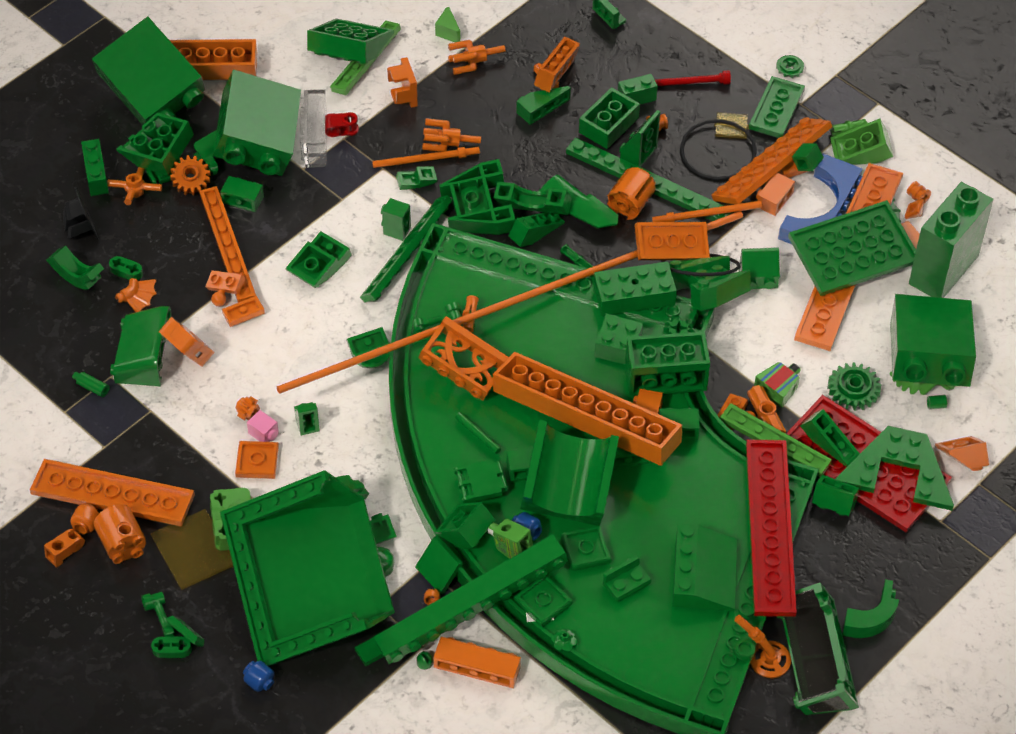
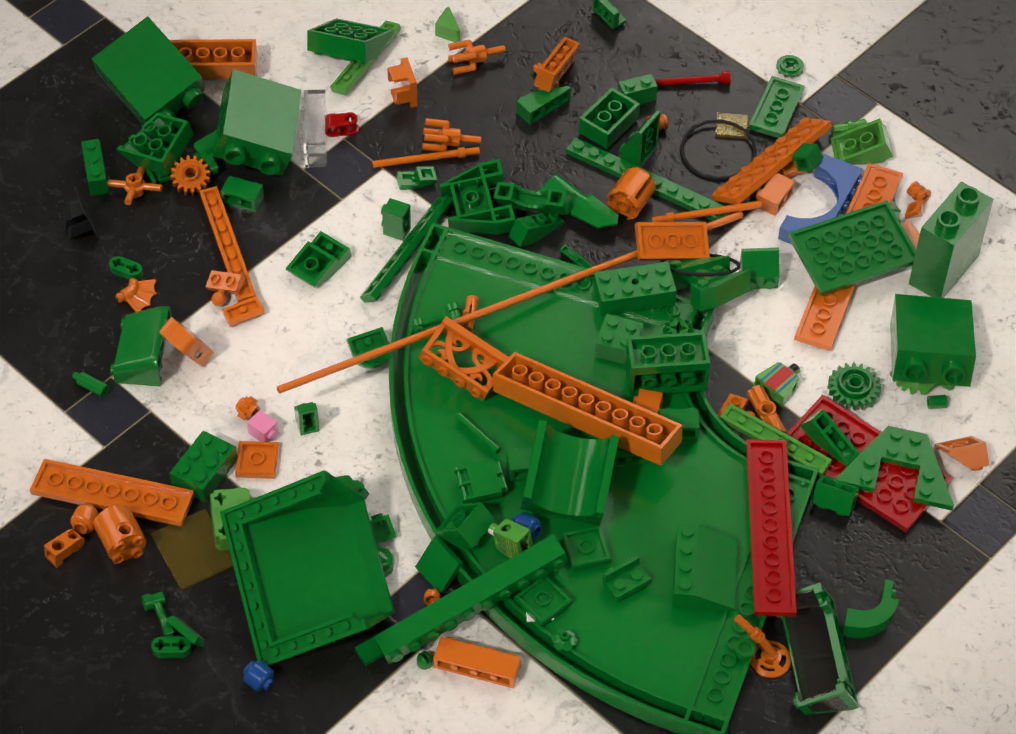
green arch [46,246,104,289] -> none
none -> green brick [170,431,237,502]

